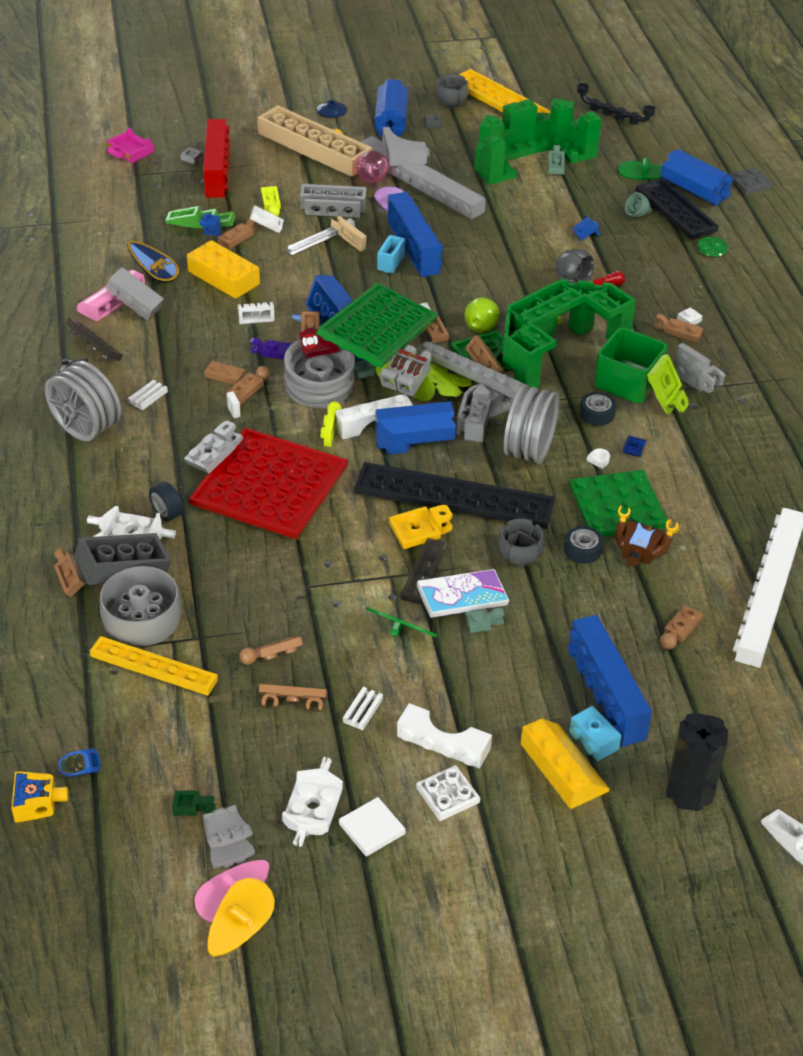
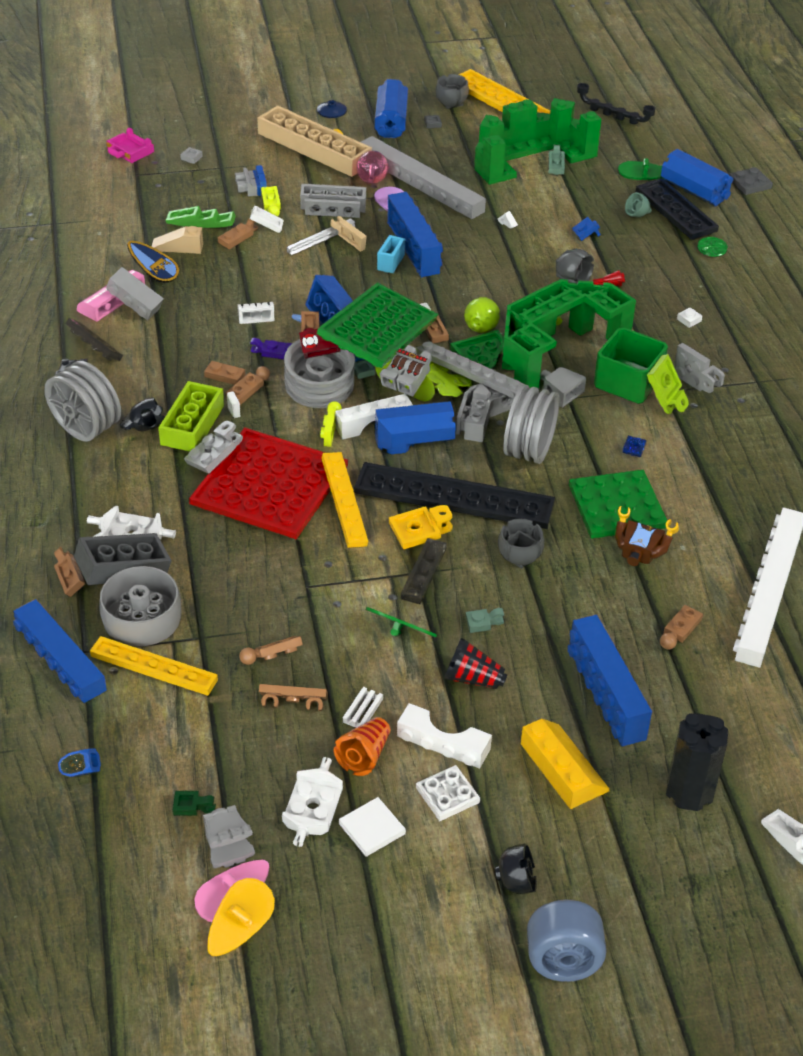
yellow torso [11,772,69,823] -> none
white tile [128,380,168,410] -> none
black wheel [149,481,183,522] -> none
yellow brick [187,240,260,299] -> none
blue bracket [199,214,221,236] -> none
red brick [204,119,230,198] -> none
light grey arch [383,127,430,166] -> none
tile [416,569,509,618] -> none
medium nougat plate [465,334,506,375] -> none
black wheel [564,526,603,564] -> none
medium azure brick [569,706,621,761] -> none
black wheel [580,392,616,425] -> none
white tile [587,449,610,469] -> none
medium nougat plate [654,314,704,343] -> none
none -> blue brick [13,599,107,703]
none -> black piece [119,397,165,432]
none -> tan slope [151,226,203,254]
none -> lime brick [158,381,224,452]
none -> light grey hips [235,165,267,197]
none -> yellow plate [322,452,368,548]
none -> orange cone [334,717,391,776]
none -> black cone [444,638,507,689]
none -> black cylinder [495,843,537,894]
none -> white tile [498,211,518,228]
none -> sand blue wheel [527,900,606,982]
none -> light grey torso [540,367,586,408]

